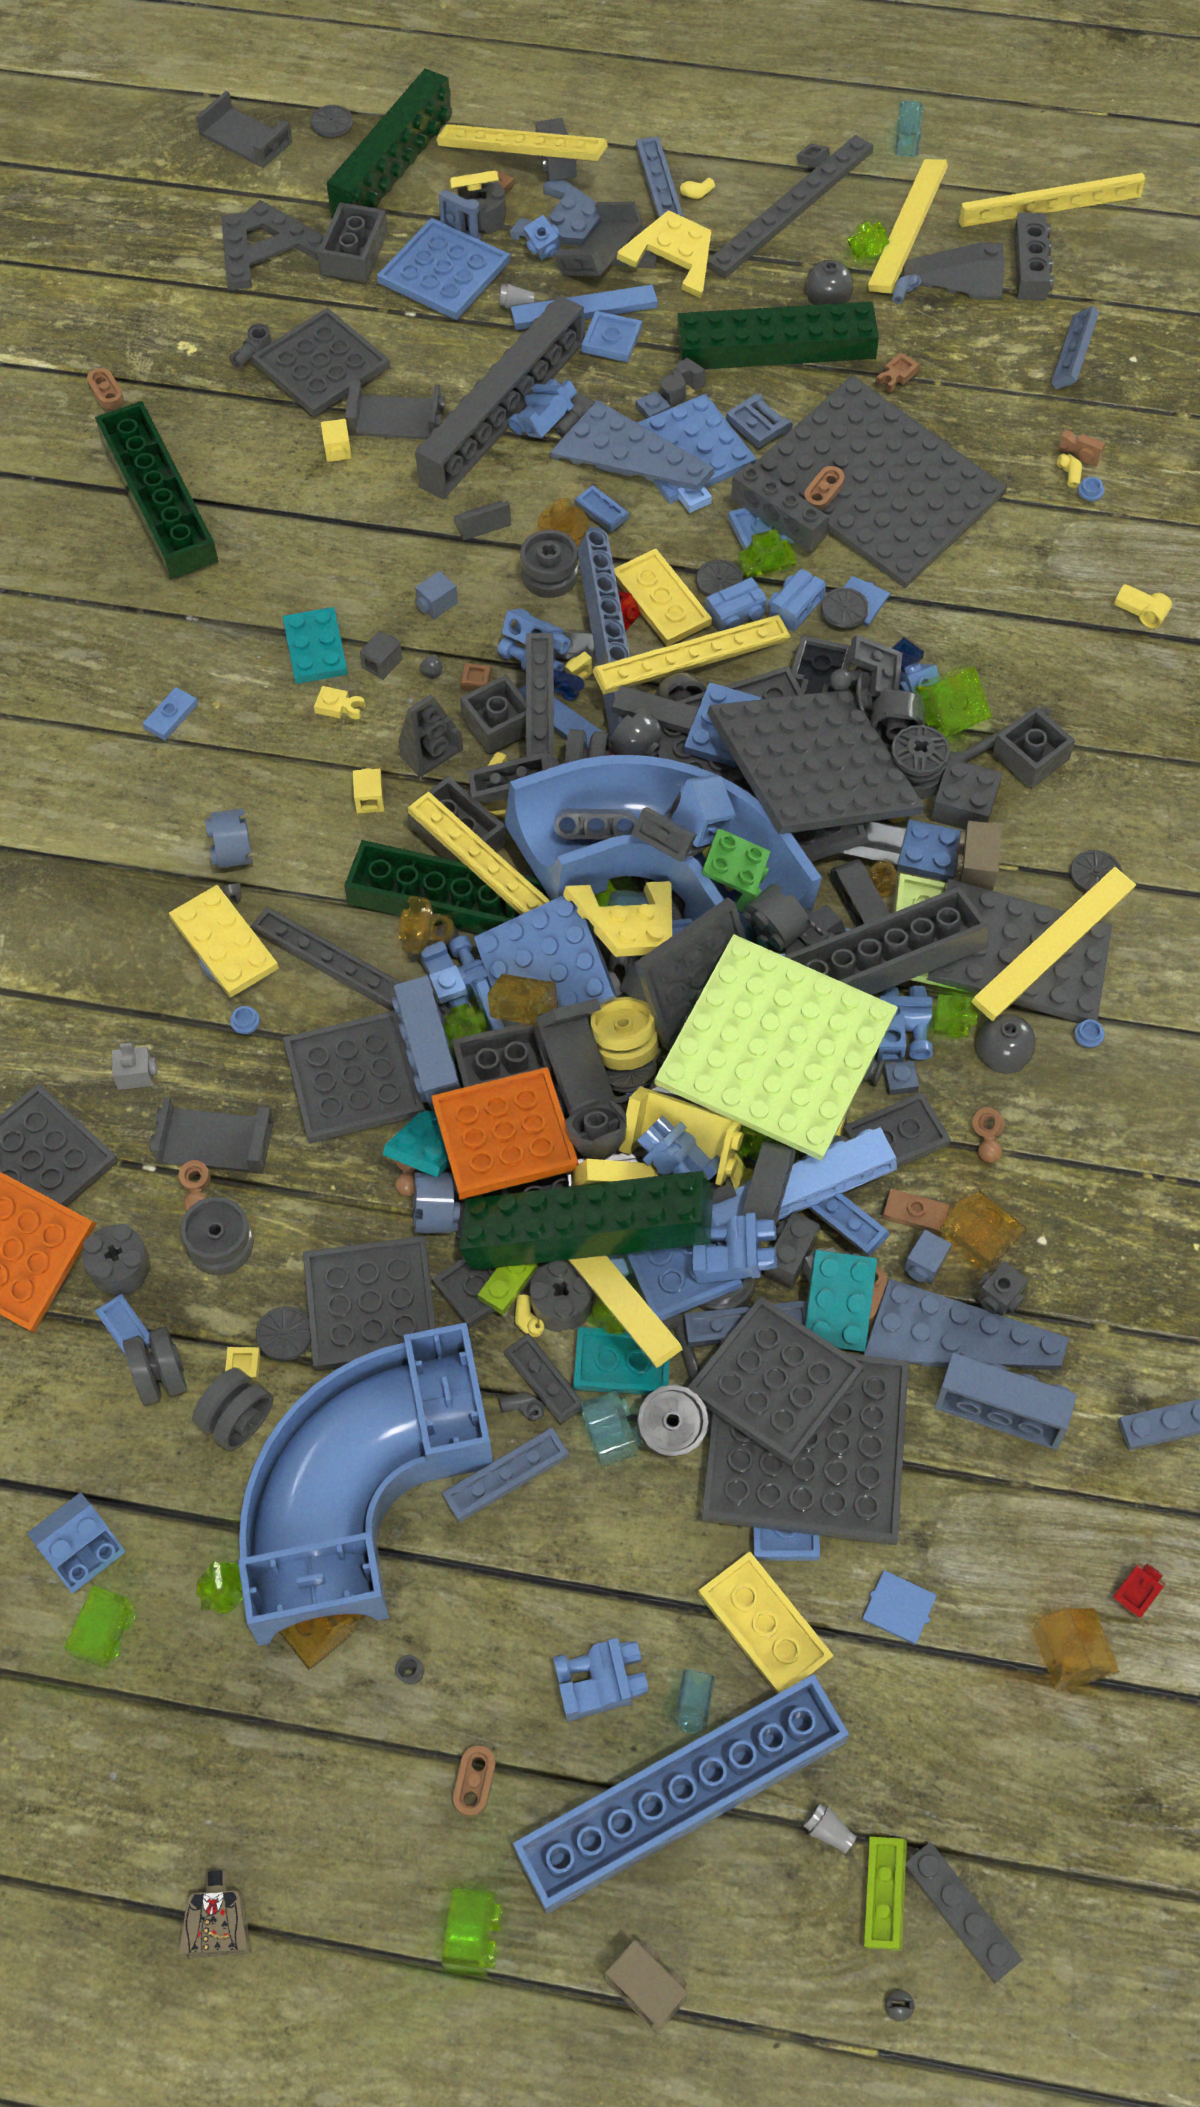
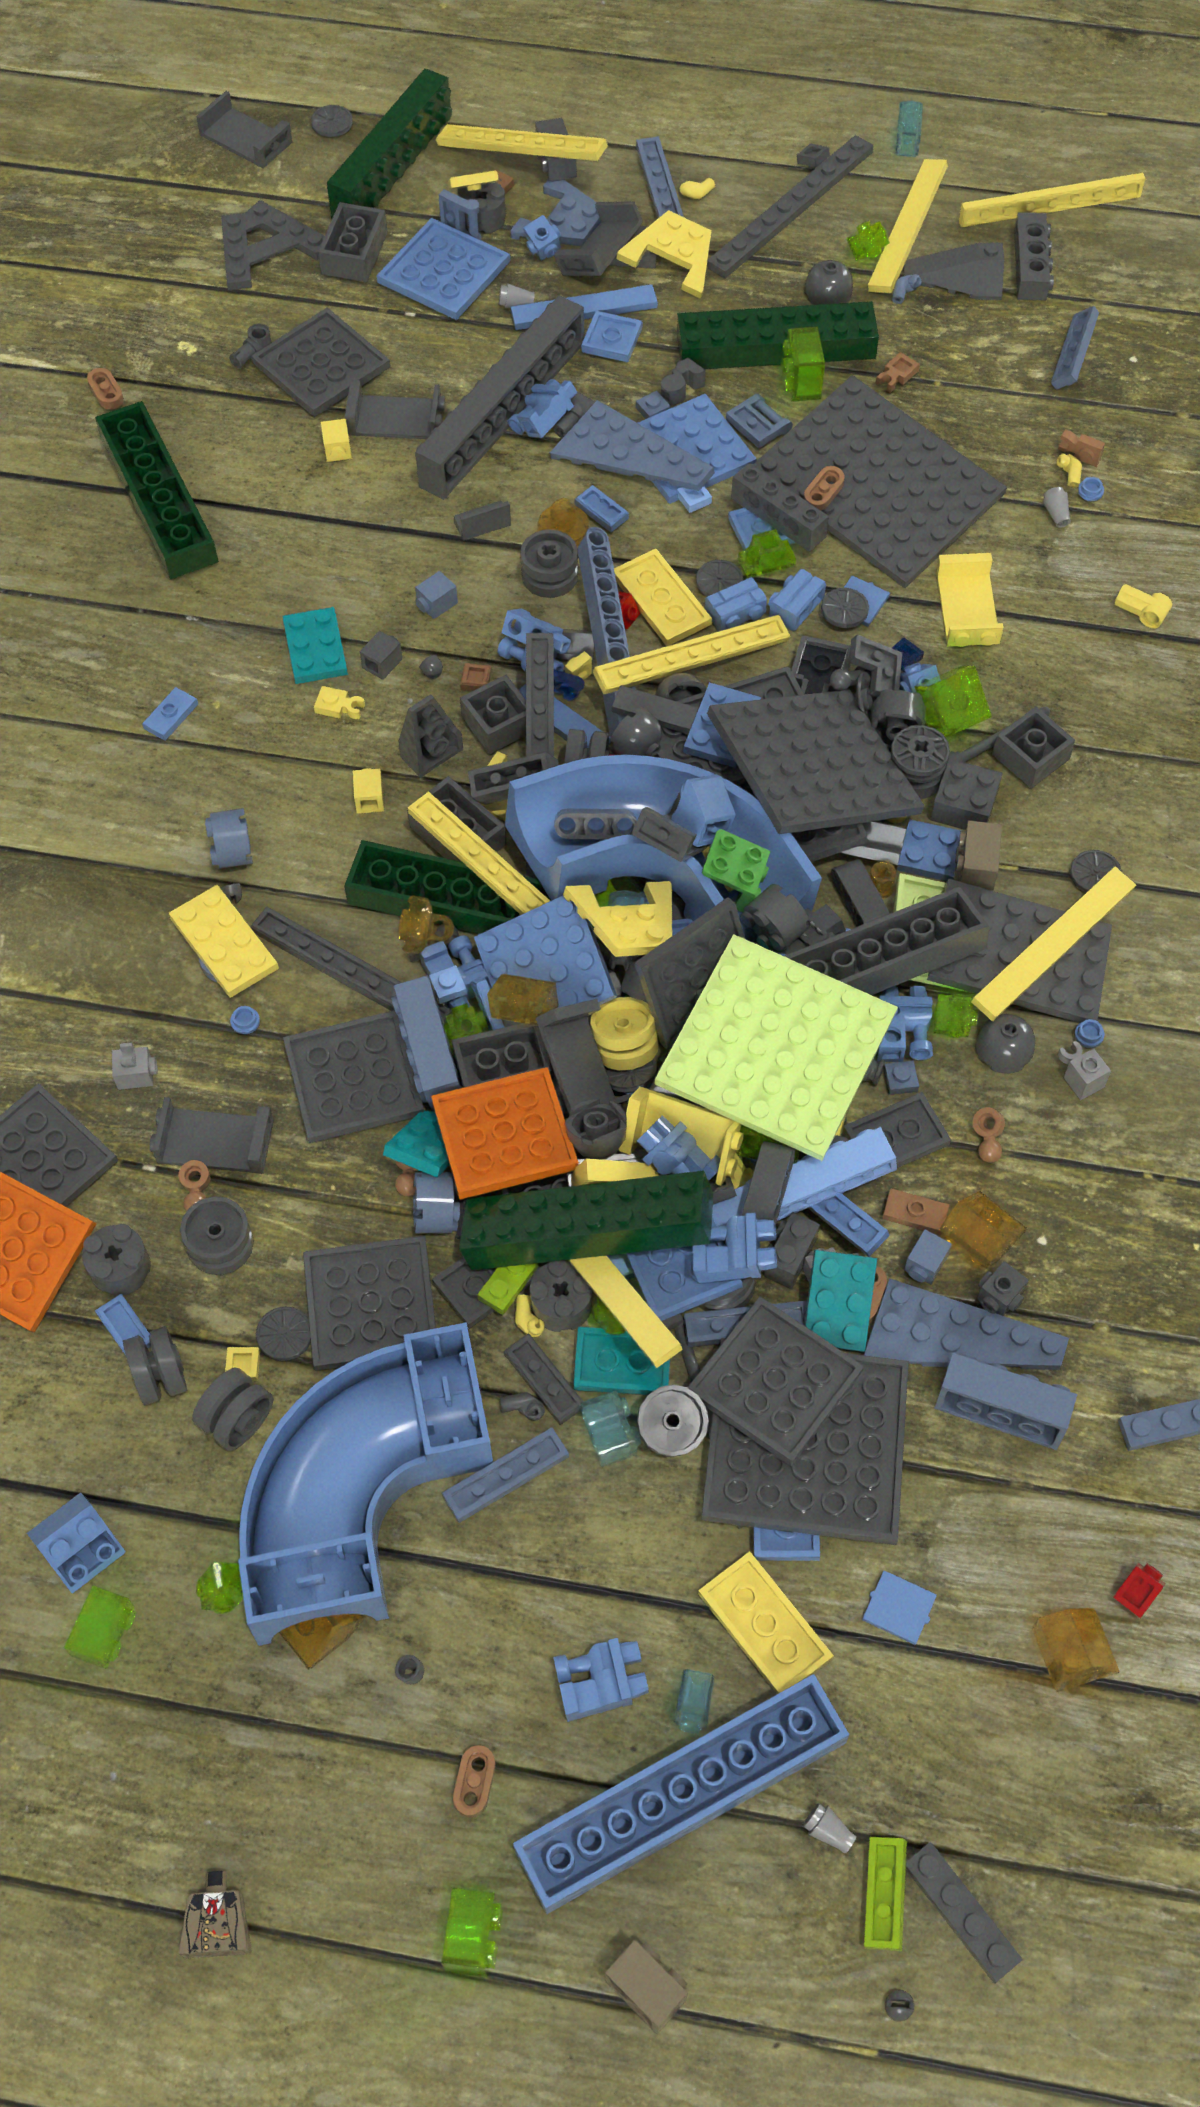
none -> clear neon green brick [781,326,825,402]
none -> light yellow panel [936,553,1003,647]
none -> light grey cone [1043,487,1071,528]
none -> light grey brick [1058,1041,1111,1100]

